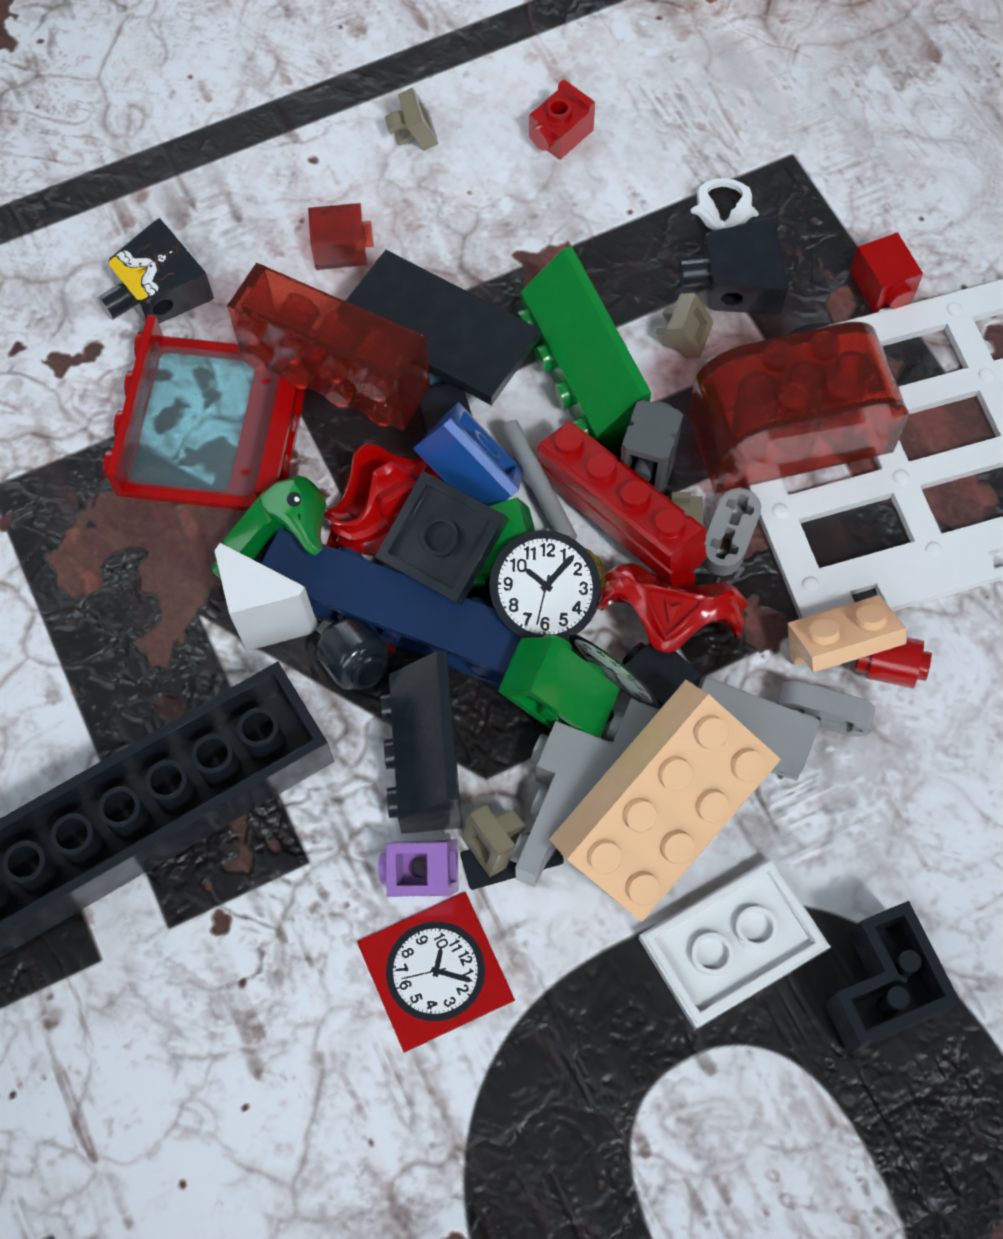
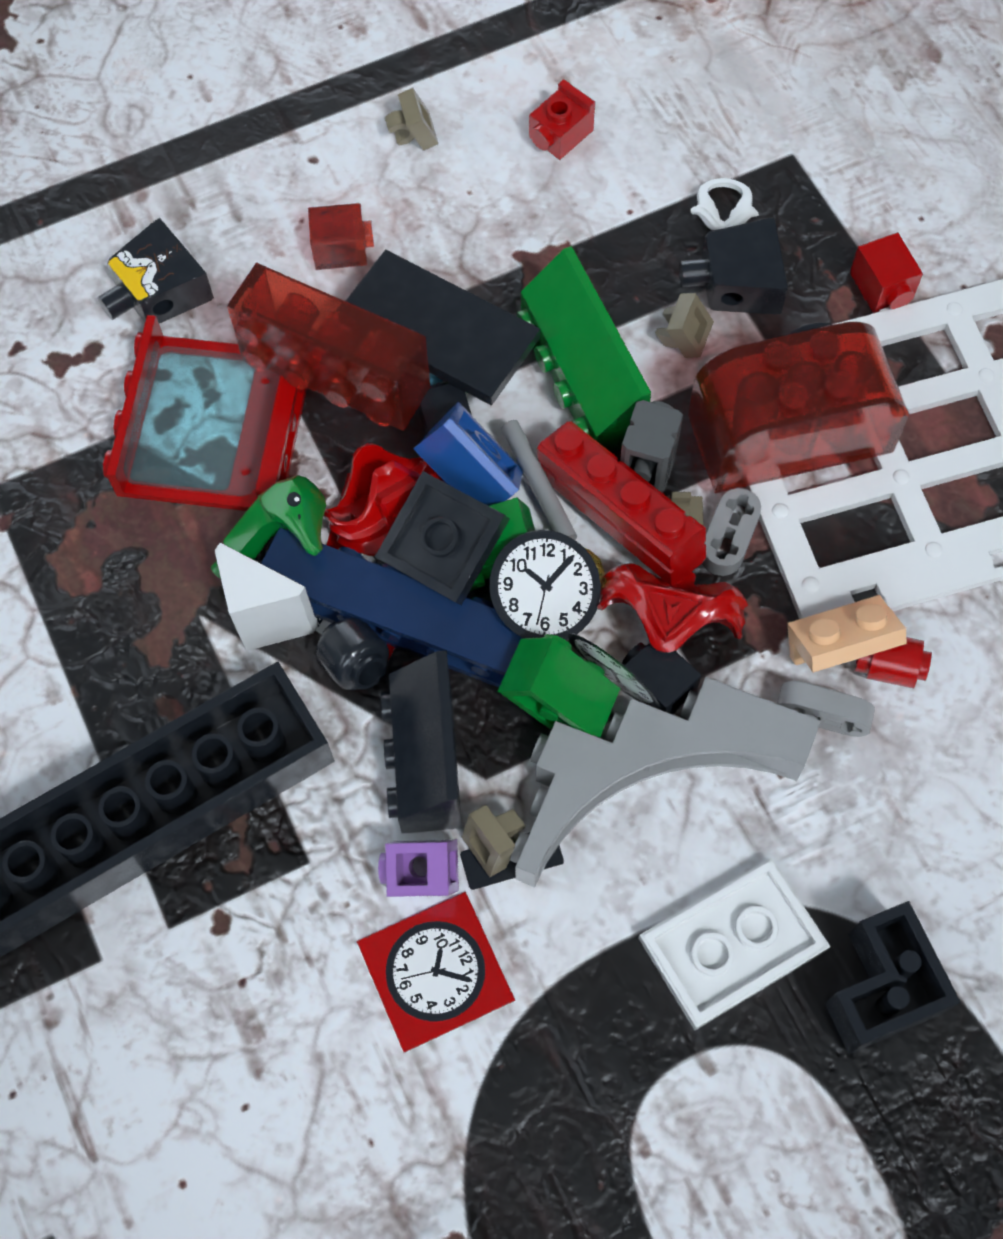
light nougat brick [549,680,781,922] -> none

